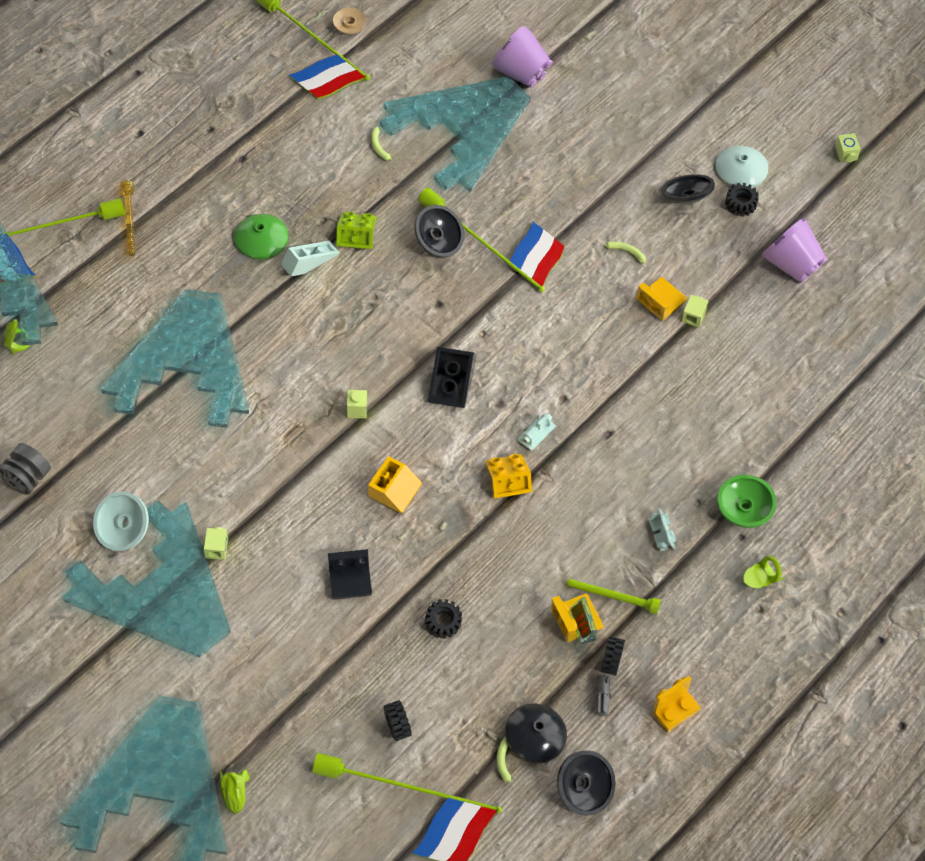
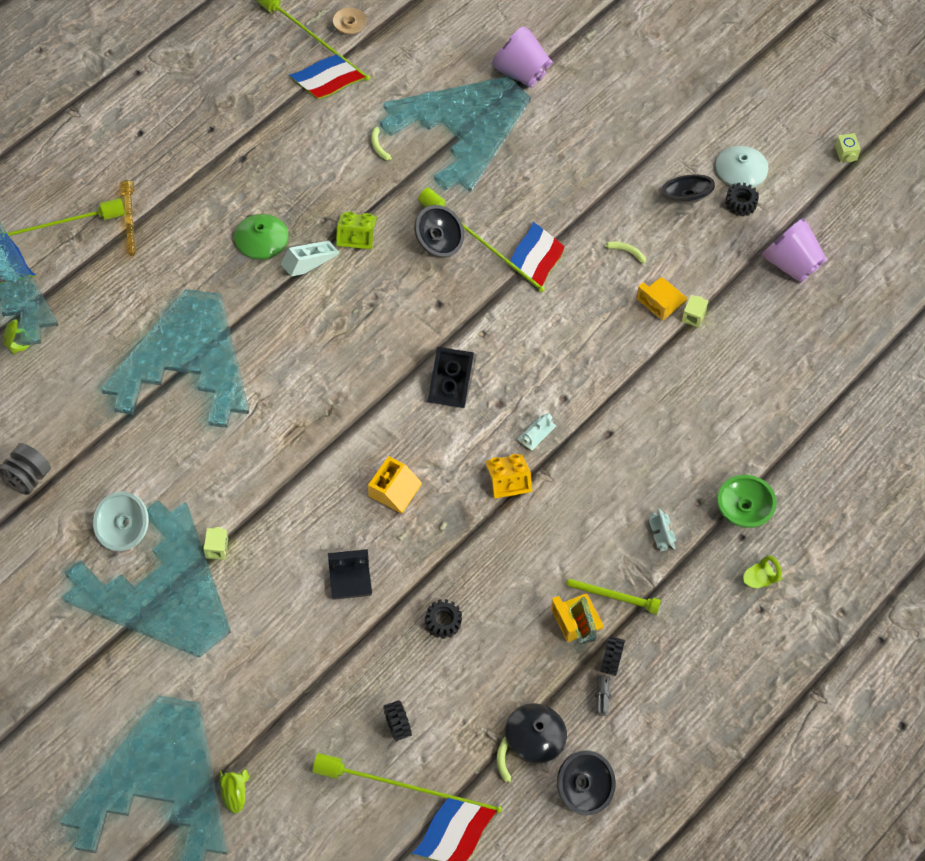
yellowish green brick [347,390,368,419] -> none
yellow bracket [652,676,701,732] -> none

